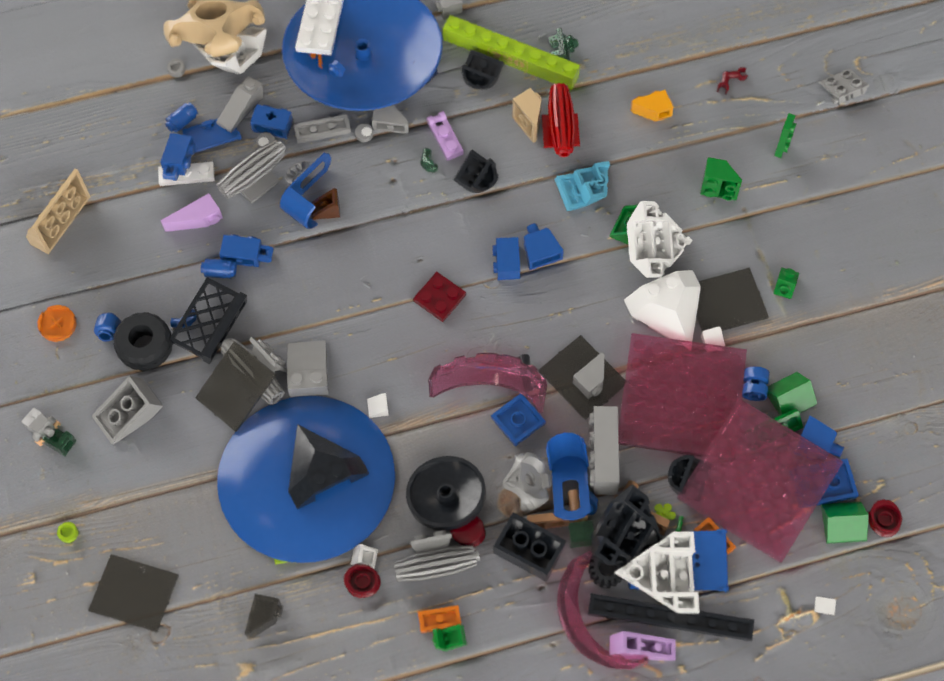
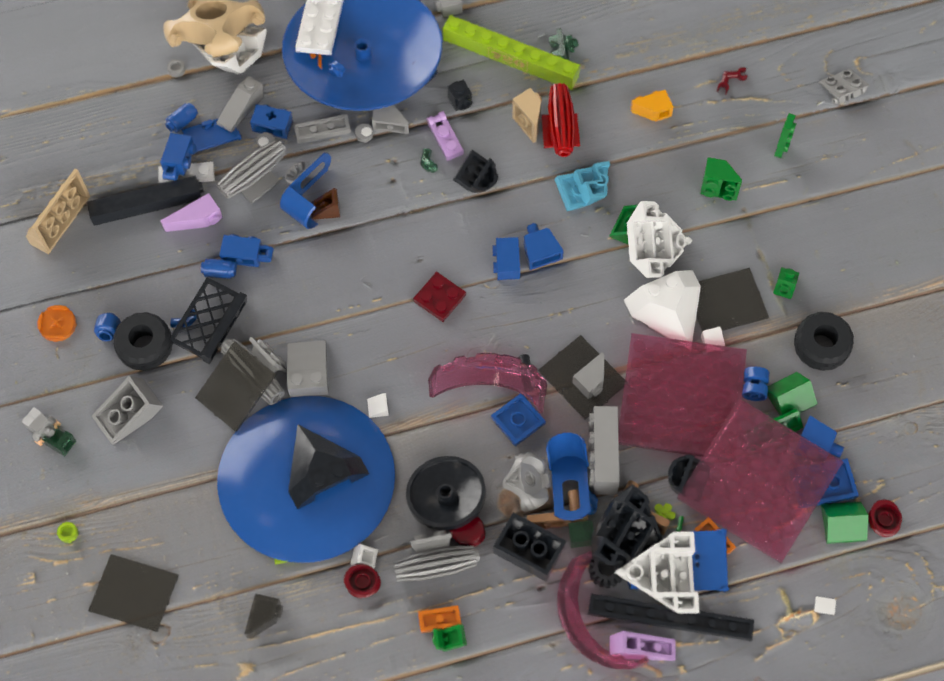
black slope [461,49,505,90] -> none
none -> black brick [87,176,204,226]
none -> black brick [448,79,473,111]
none -> black tyre [794,312,854,371]

